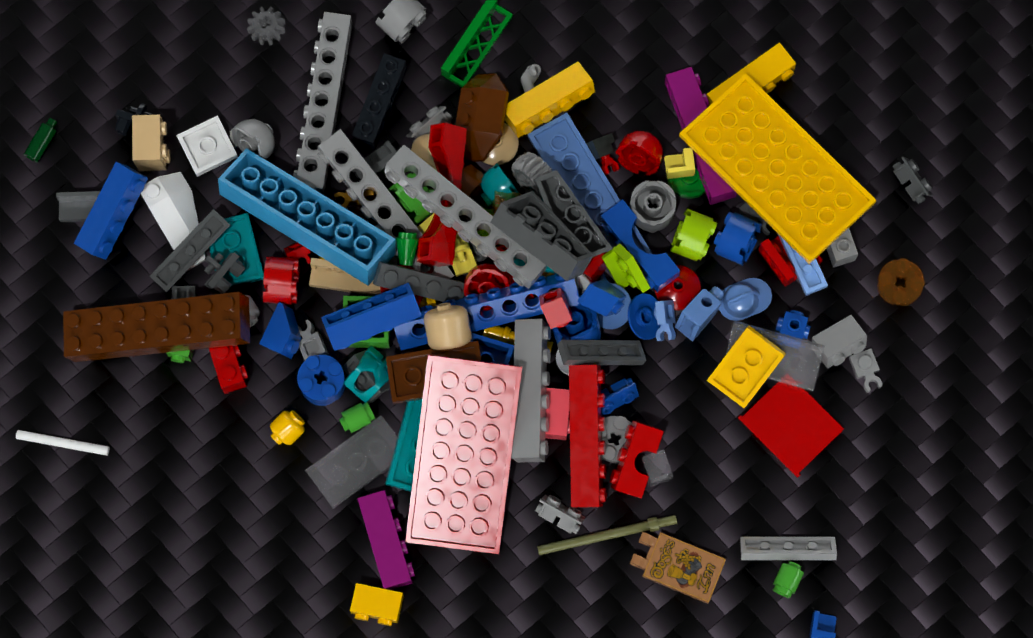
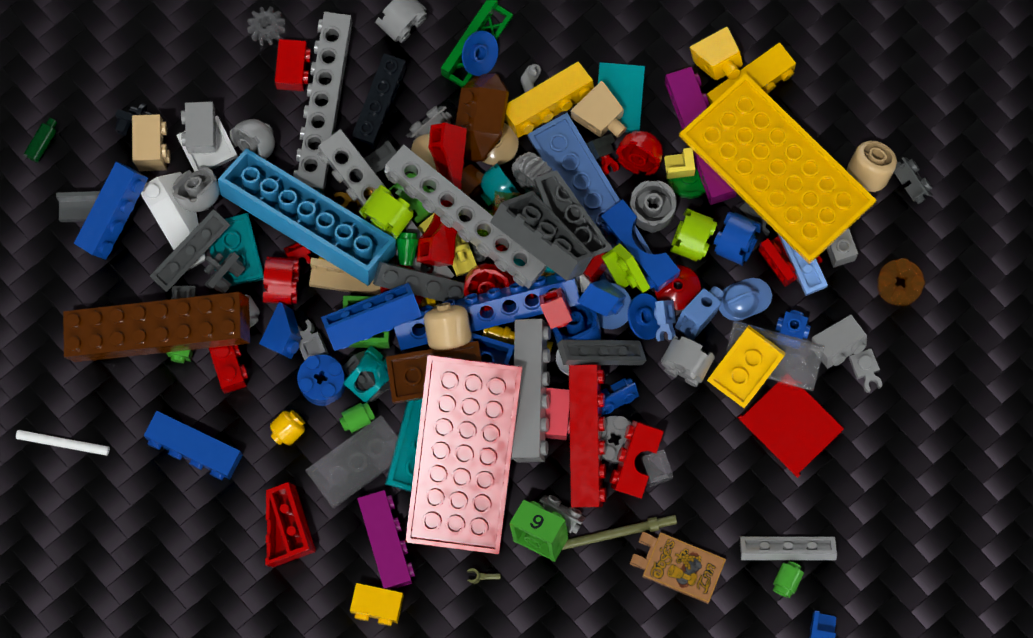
none -> blue brick [144,411,242,480]
none -> light grey cylinder [172,167,220,212]
none -> light grey brick [181,102,216,153]
none -> red wedge [265,482,316,568]
none -> red brick [275,39,311,91]
none -> lime brick [359,185,414,239]
none -> blue dish [462,31,498,76]
none -> olive hand [467,568,500,584]
none -> bright green brick [510,500,568,562]
none -> tan torso [571,81,627,138]
none -> teal tile [598,62,645,133]
none -> light grey brick [661,335,715,387]
none -> yellow torso [690,27,743,80]
none -> tan head [847,140,897,192]

